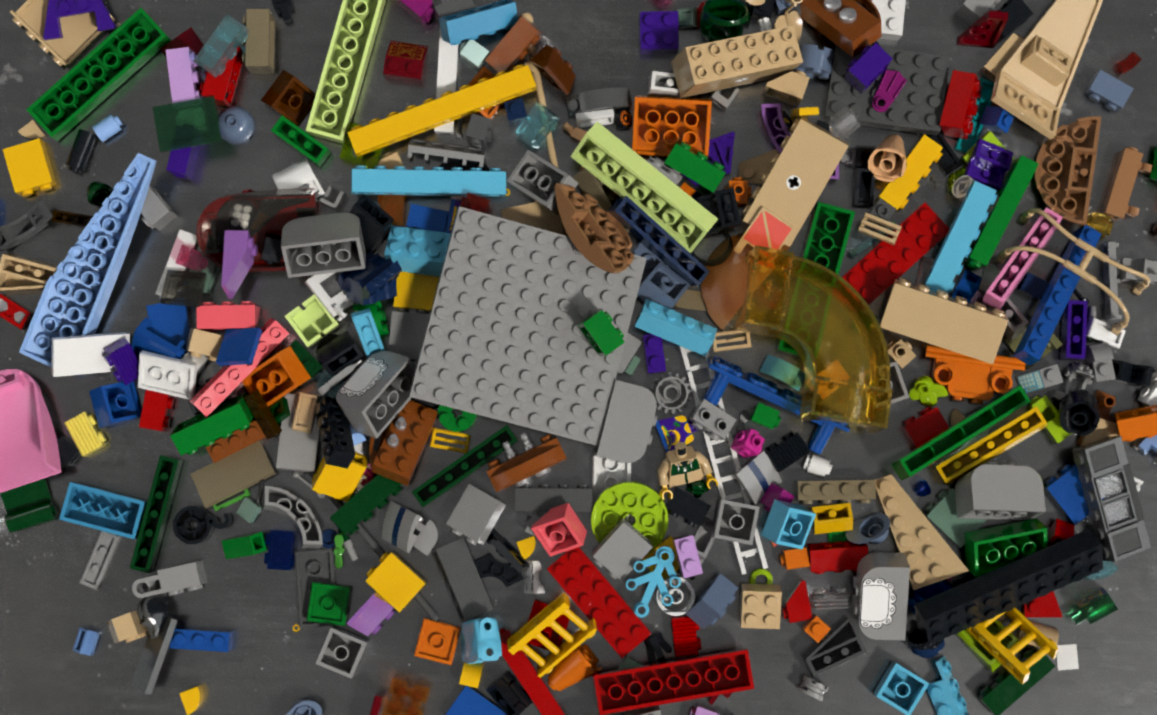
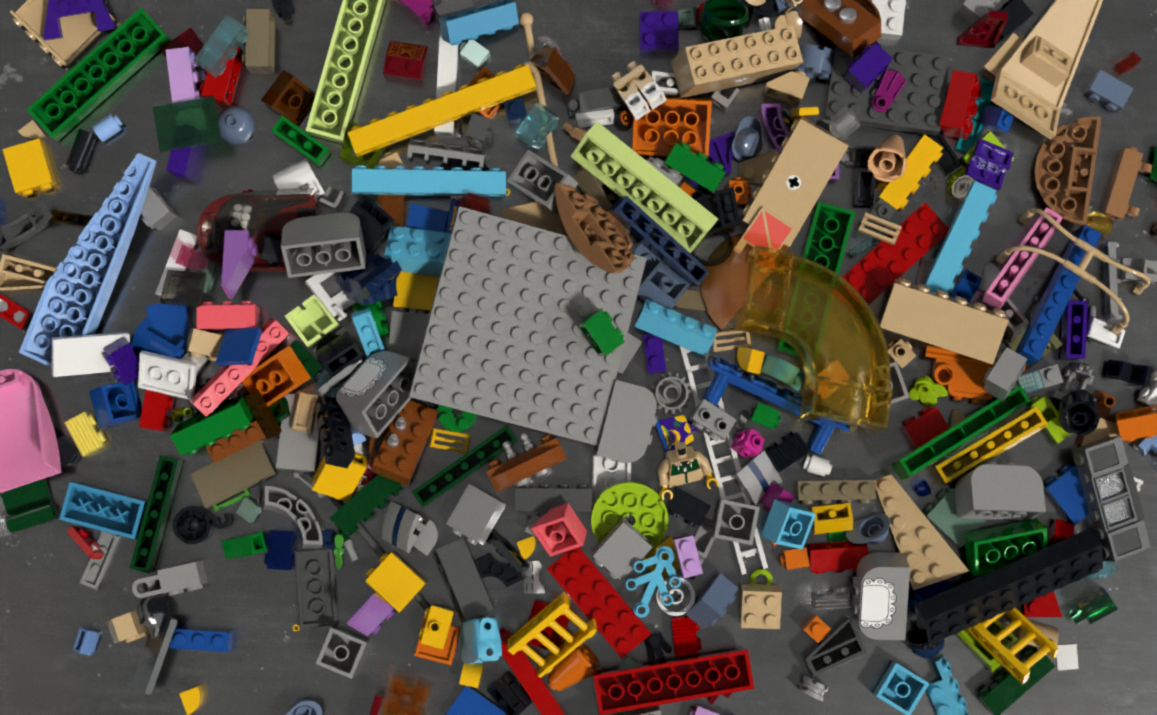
dark green cone [87,181,112,206] -> none
green tile [307,582,351,626] -> none
dark orange brick [485,16,542,73] -> none
sand green tile [624,356,641,376] -> none
dark green plant [687,480,709,498] -> none
red slope [782,580,813,623] -> none
green brick [962,155,1039,271] -> none
dark blue brick [1016,272,1049,301] -> none
light grey brick [1085,342,1116,382] -> none
none -> red piece [66,526,104,560]
none -> lime arm [171,407,192,422]
none -> yellow brick [418,604,455,649]
none -> hips [612,61,667,121]
none -> sand blue piece [731,116,763,161]
none -> yellow brick [737,346,765,375]
none -> light grey brick [983,347,1027,402]

